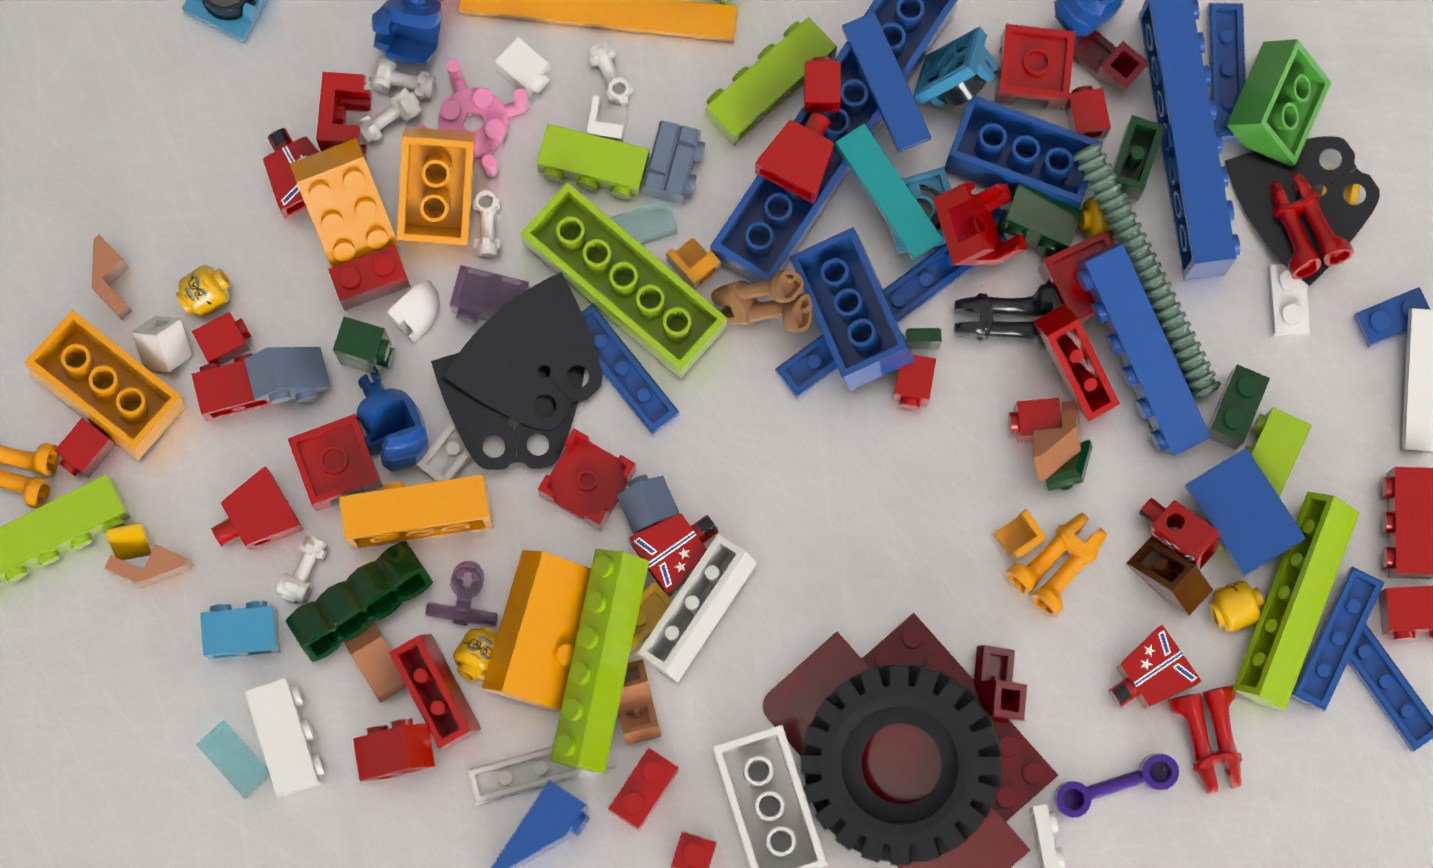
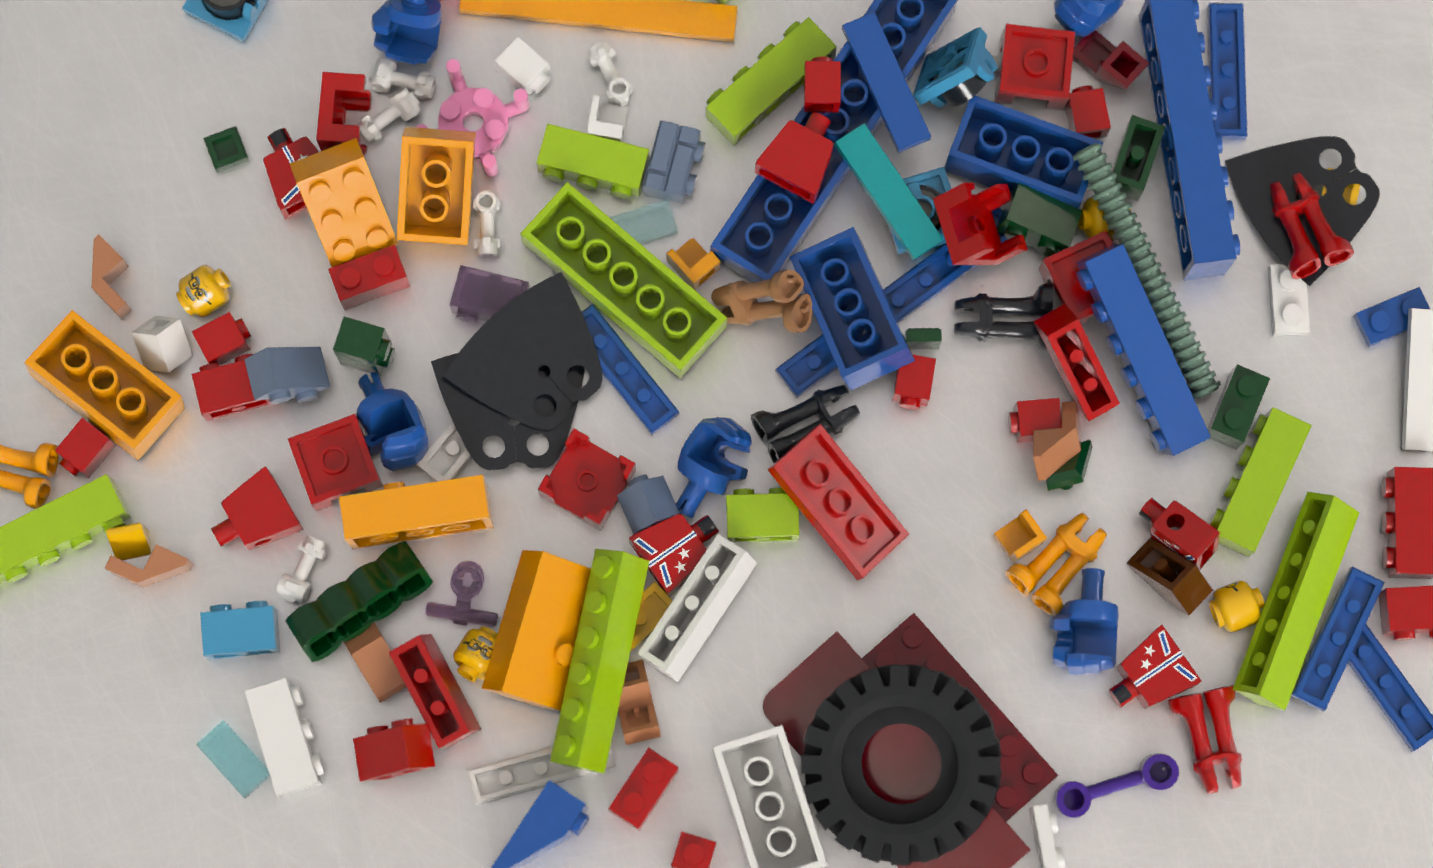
white brick [387,280,440,344] -> none
dark red slope [974,645,1027,721] -> none
blue tile [1185,448,1306,577] -> none
bright green slope [1227,39,1331,166] -> none
none -> dark green tile [203,126,249,172]
none -> blue piece [675,417,752,518]
none -> lime brick [726,487,800,543]
none -> black piece [751,385,860,464]
none -> plate [767,424,909,580]
none -> blue piece [1049,568,1119,675]

